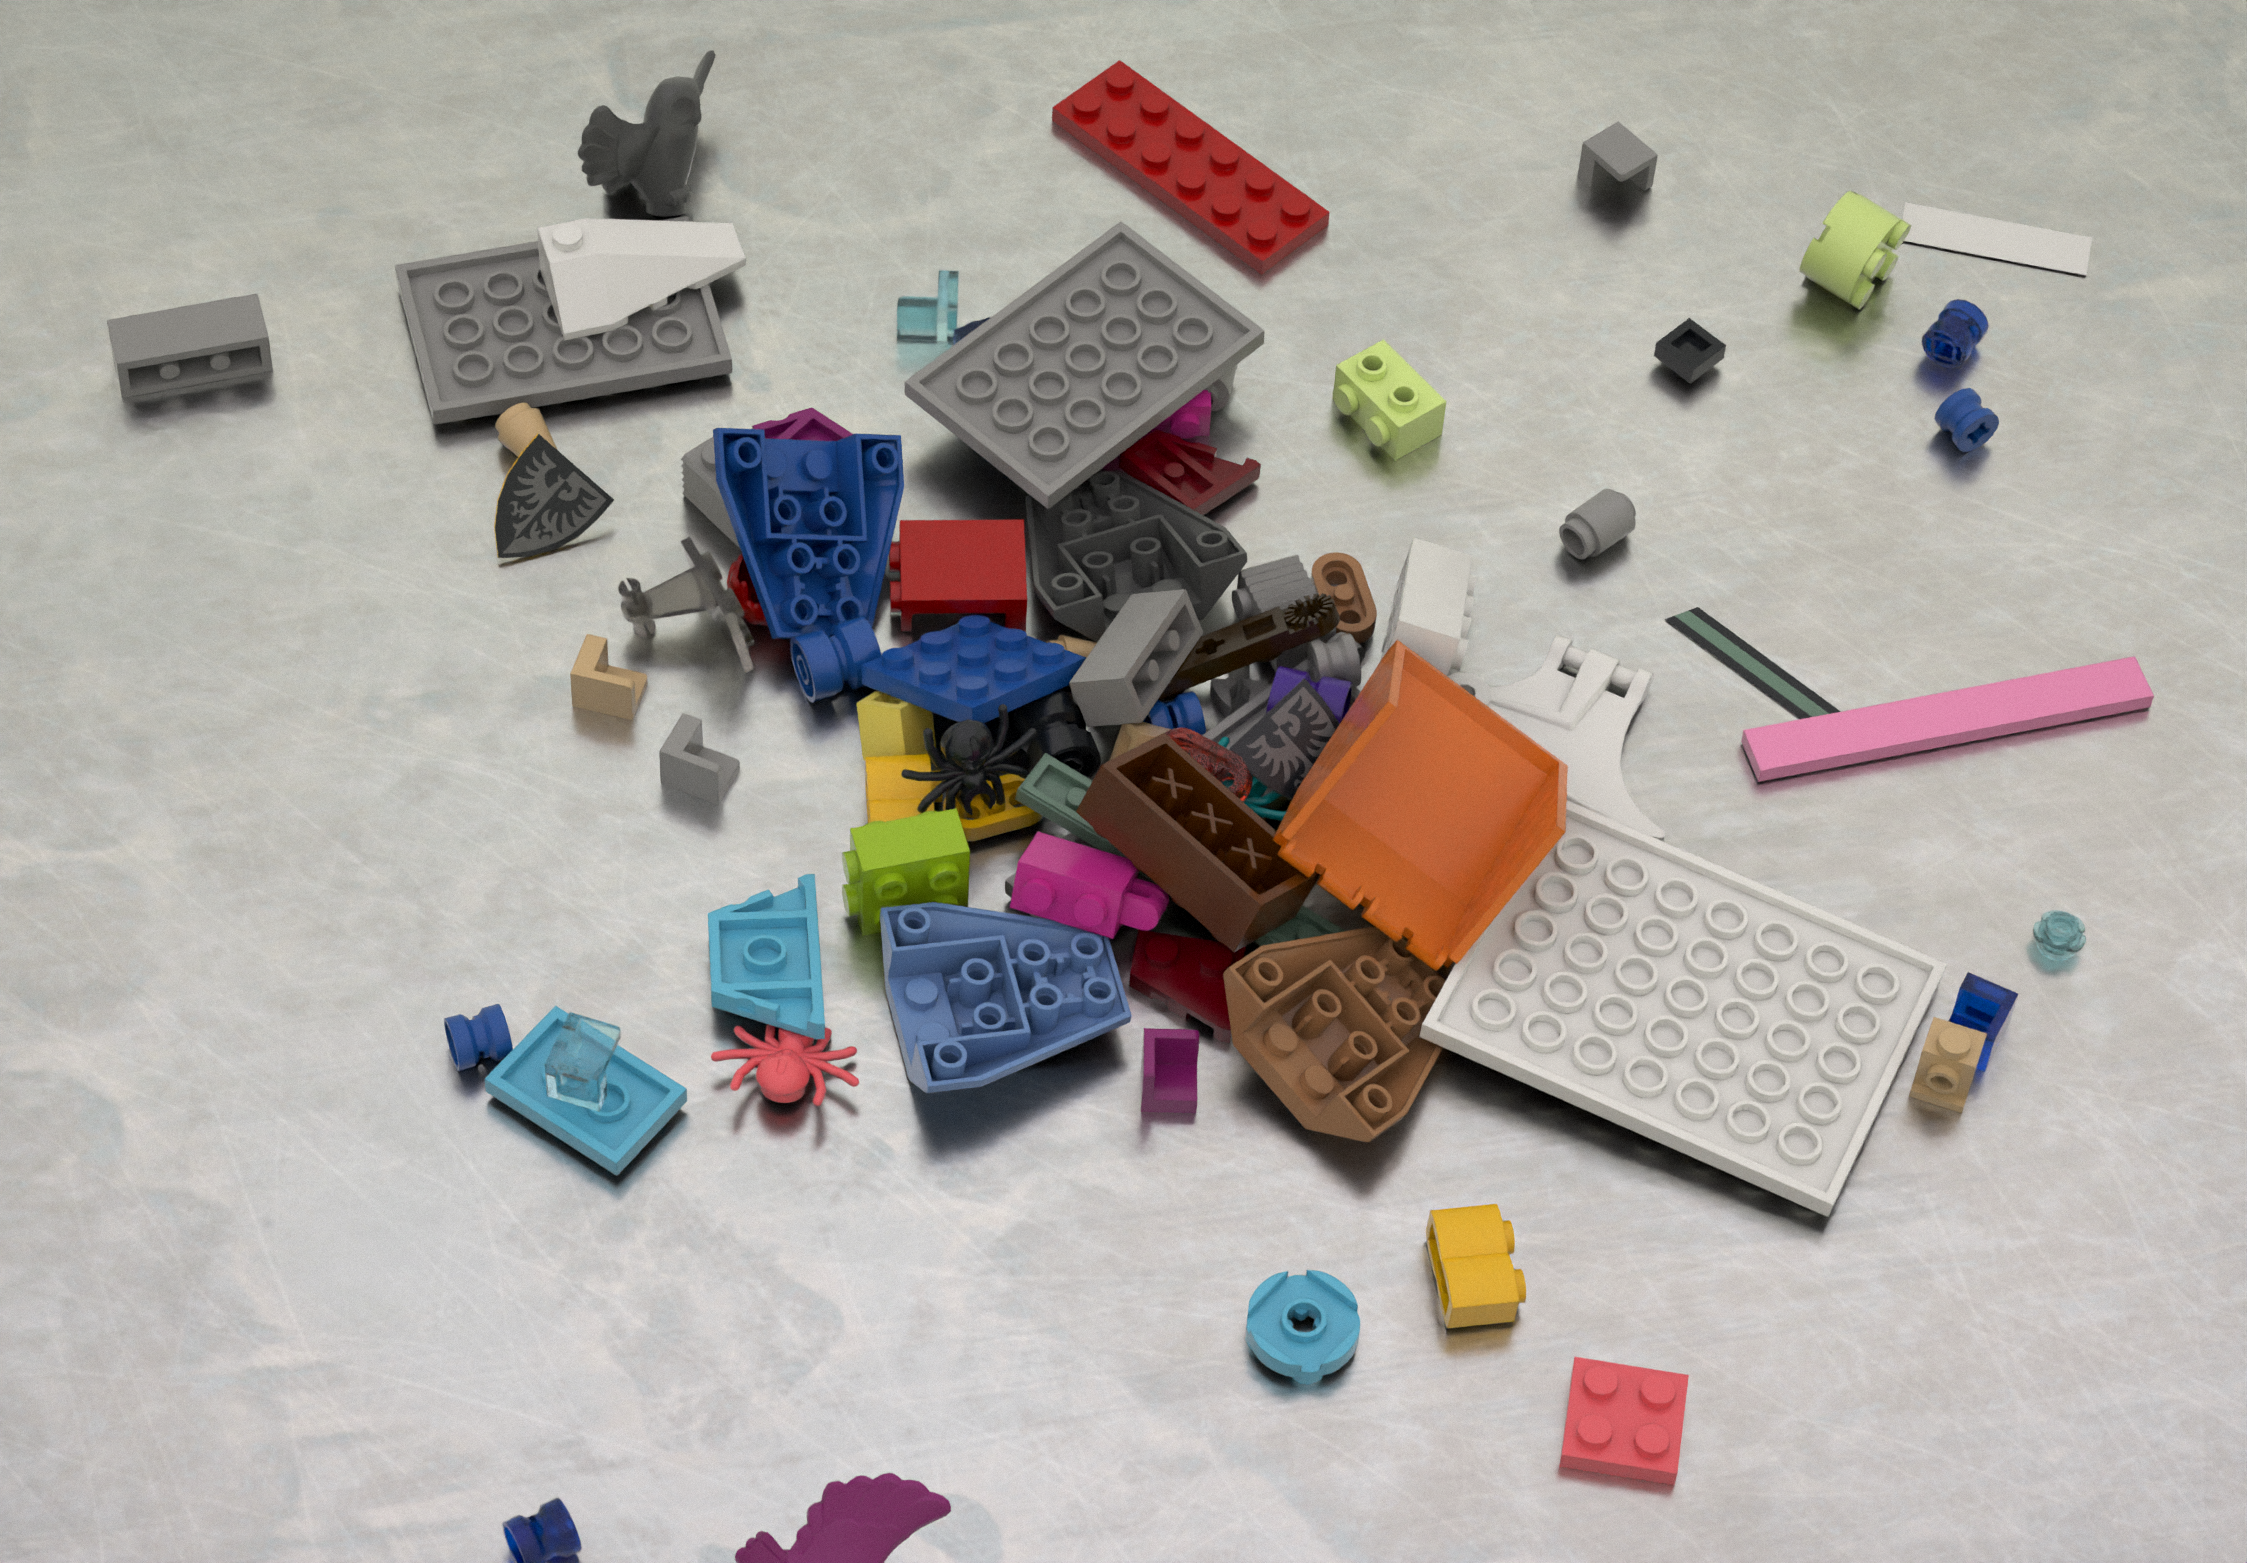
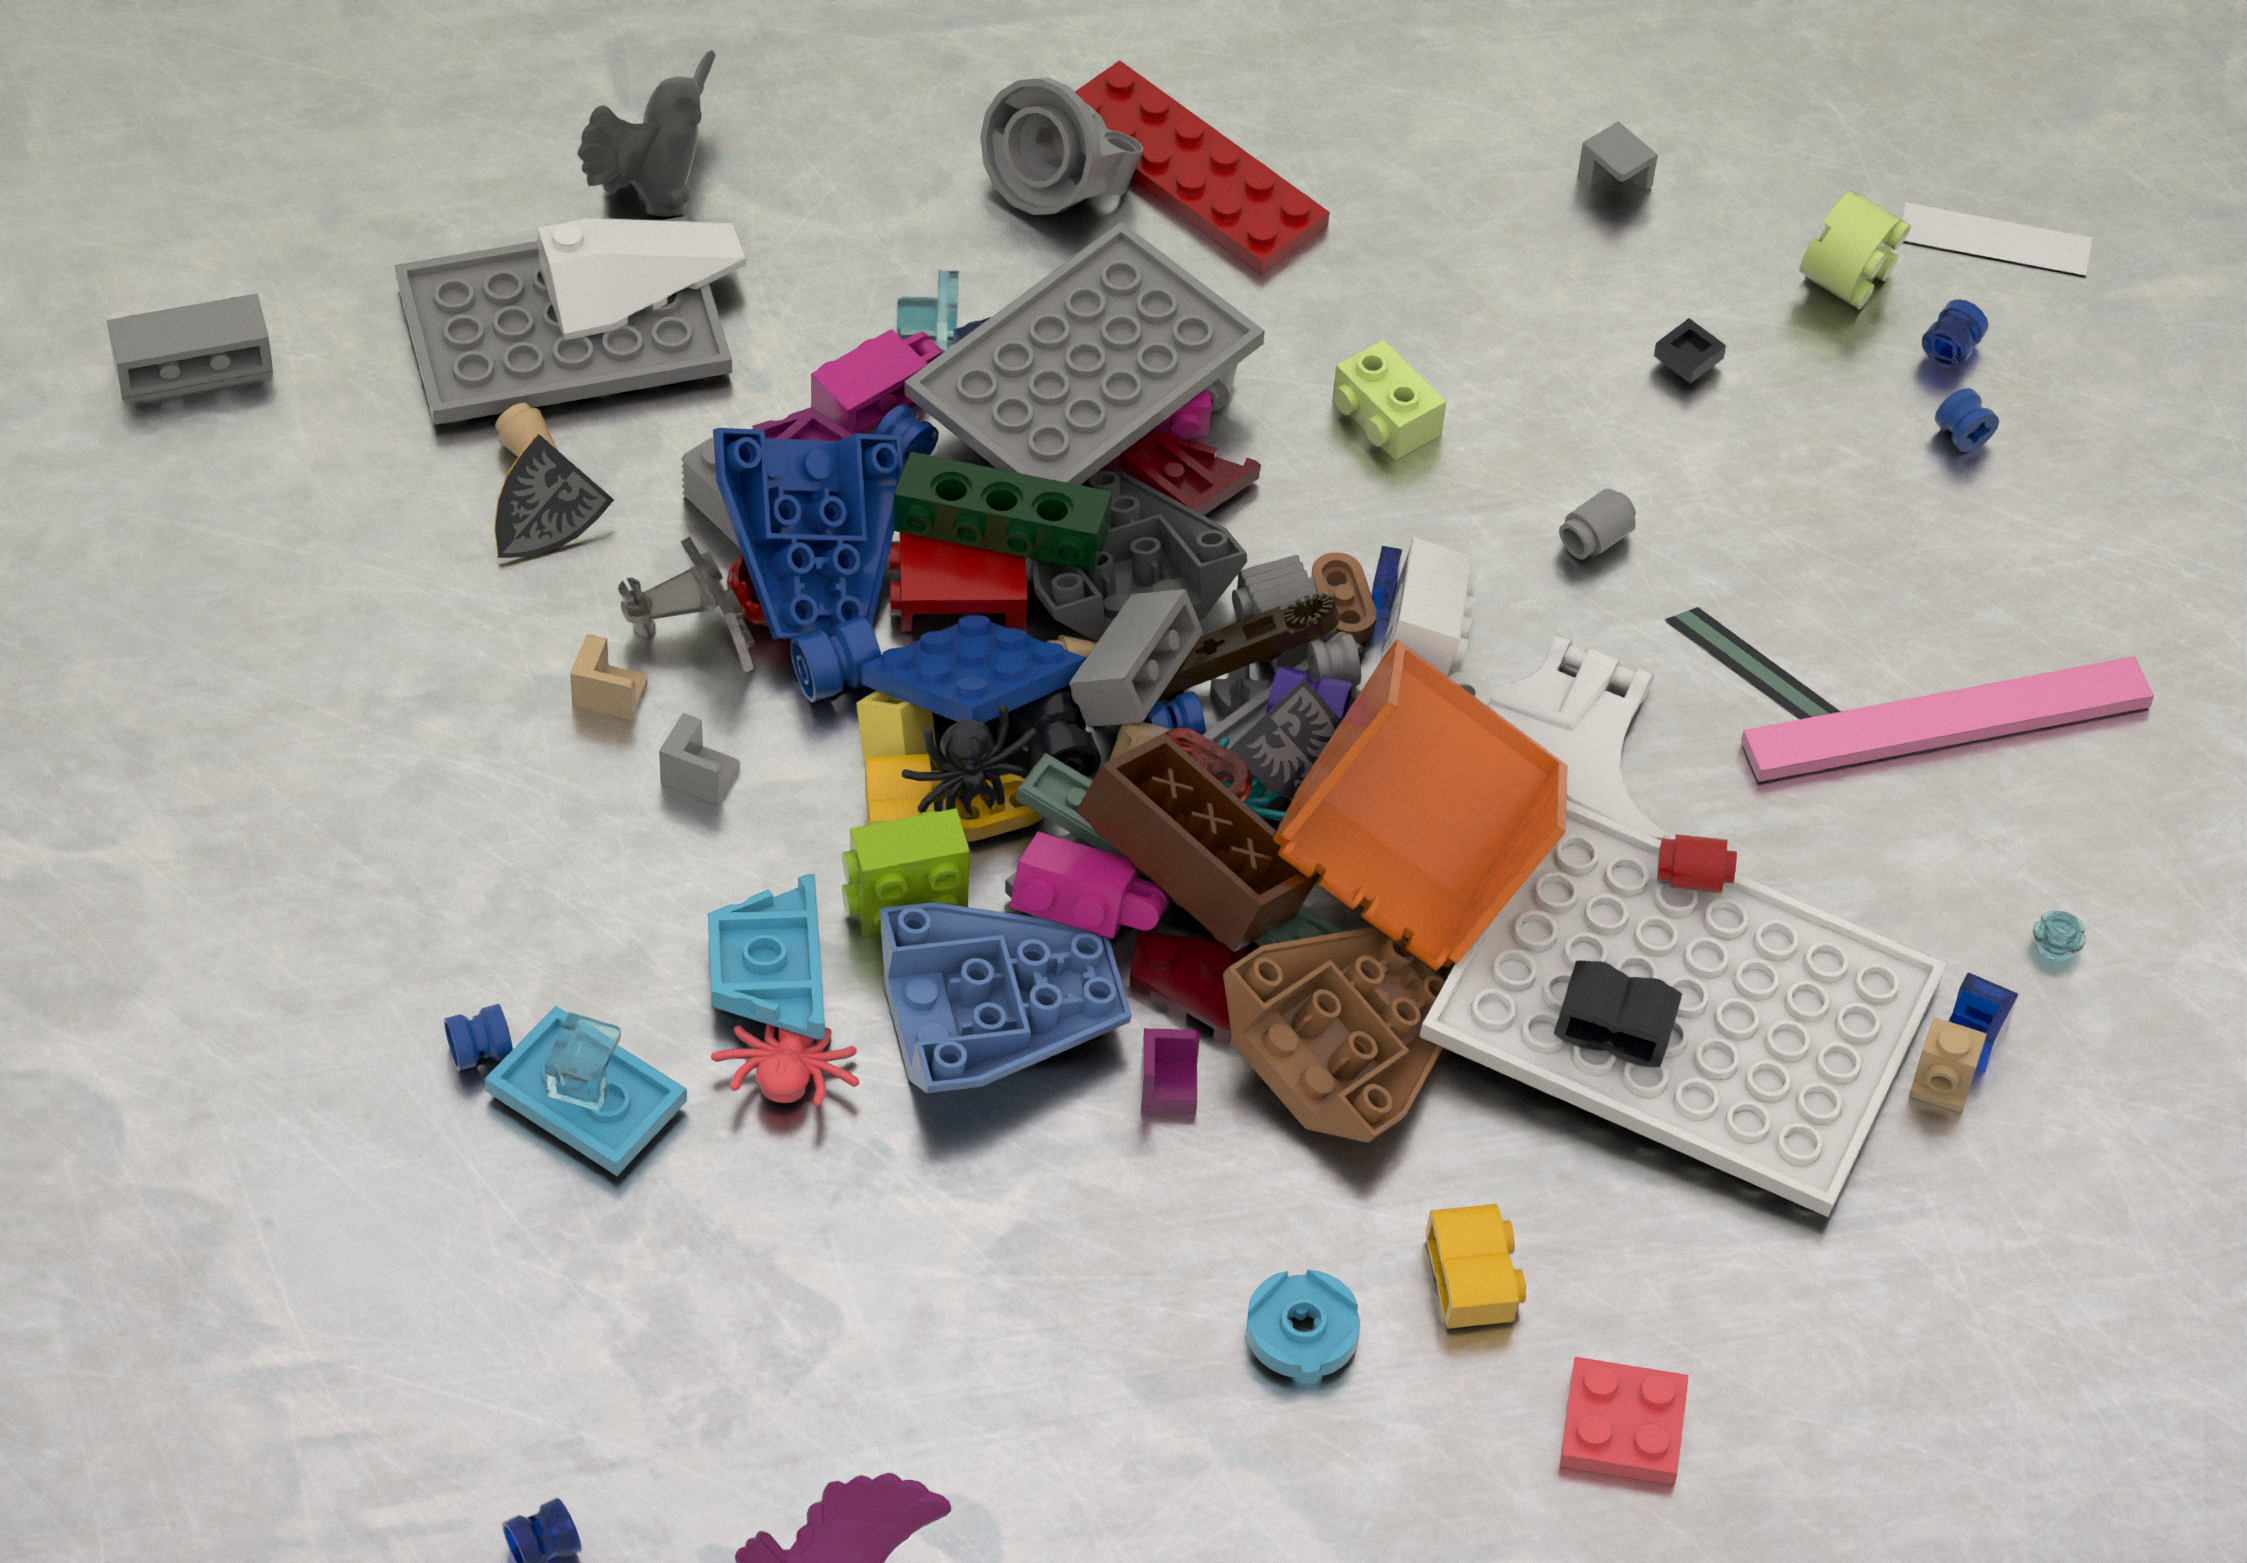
none -> dark pink brick [811,329,945,434]
none -> blue wheel [875,404,939,467]
none -> dark green brick [894,452,1112,571]
none -> light grey piece [980,77,1143,215]
none -> clear blue tile [1371,546,1402,621]
none -> black brick [1554,960,1682,1067]
none -> red brick [1657,834,1737,893]

